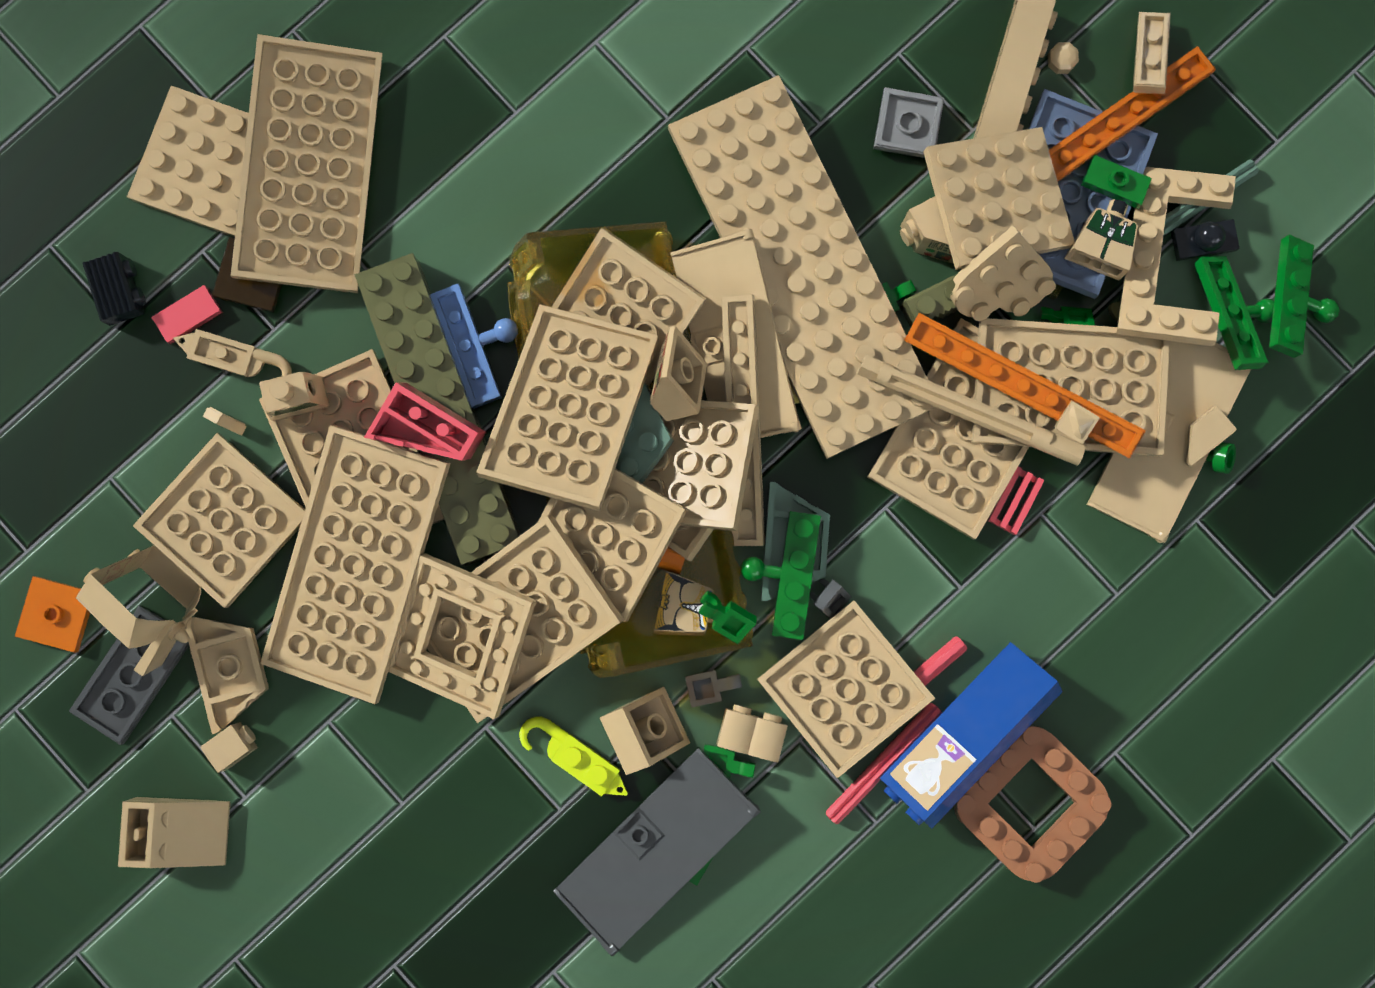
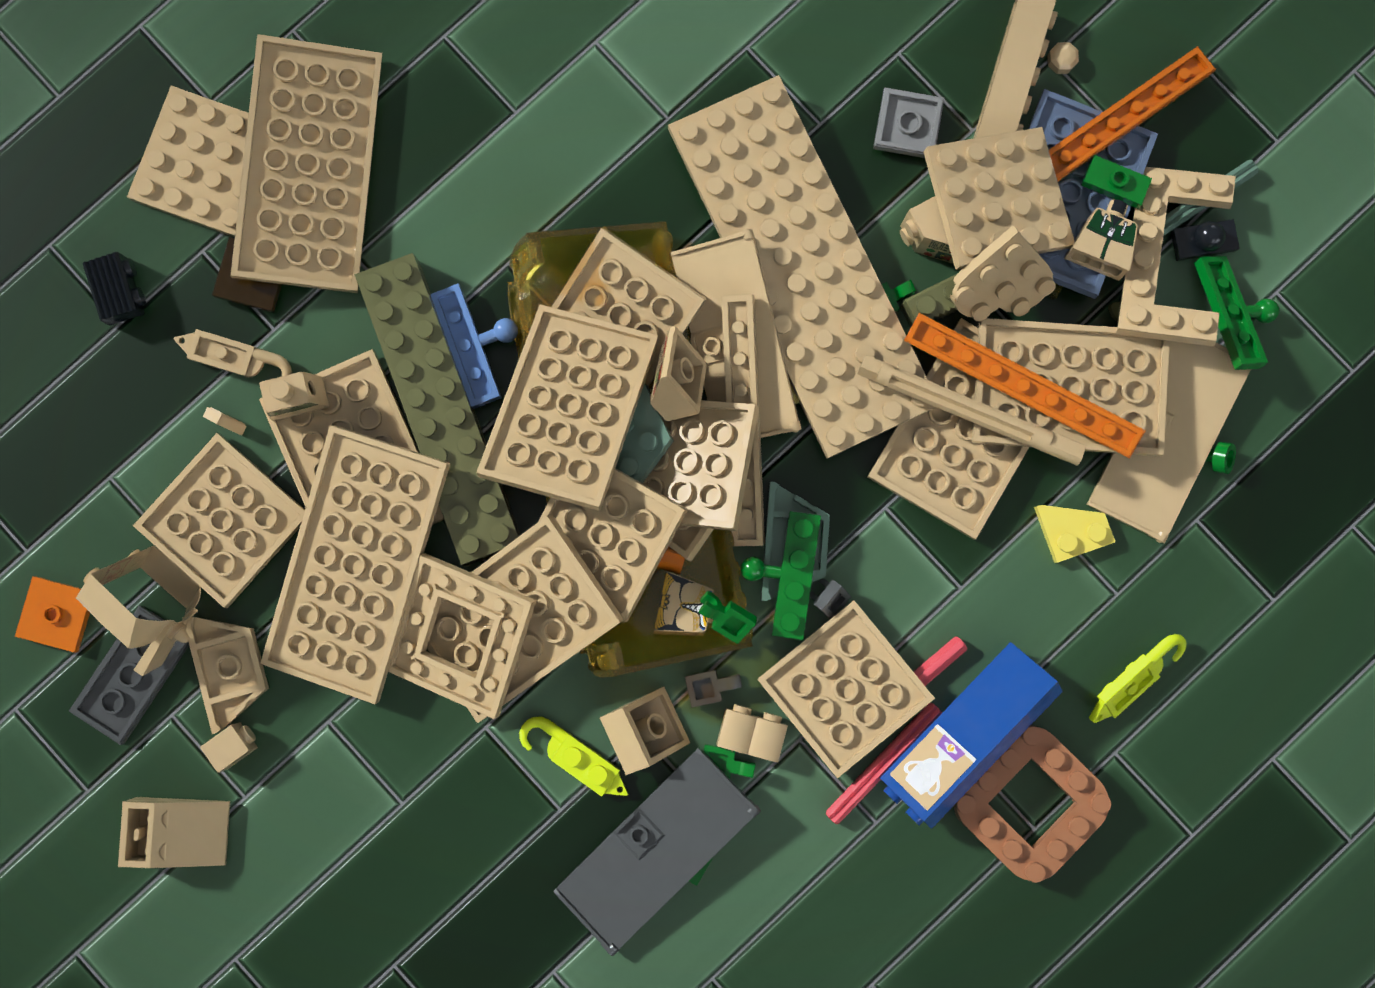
coral tile [152,285,223,345] -> none
coral wedge [364,382,486,461] -> none
coral tile [987,466,1044,535] -> none
green plate [1040,306,1095,326] -> none
tan tile [1054,400,1100,445] -> none
tan tile [1133,12,1170,94] -> none
tan tile [1186,406,1237,466] -> none
green plate [1269,234,1339,358] -> none
none -> light yellow wing [1034,505,1115,563]
none -> neon yellow plate [1089,634,1187,723]

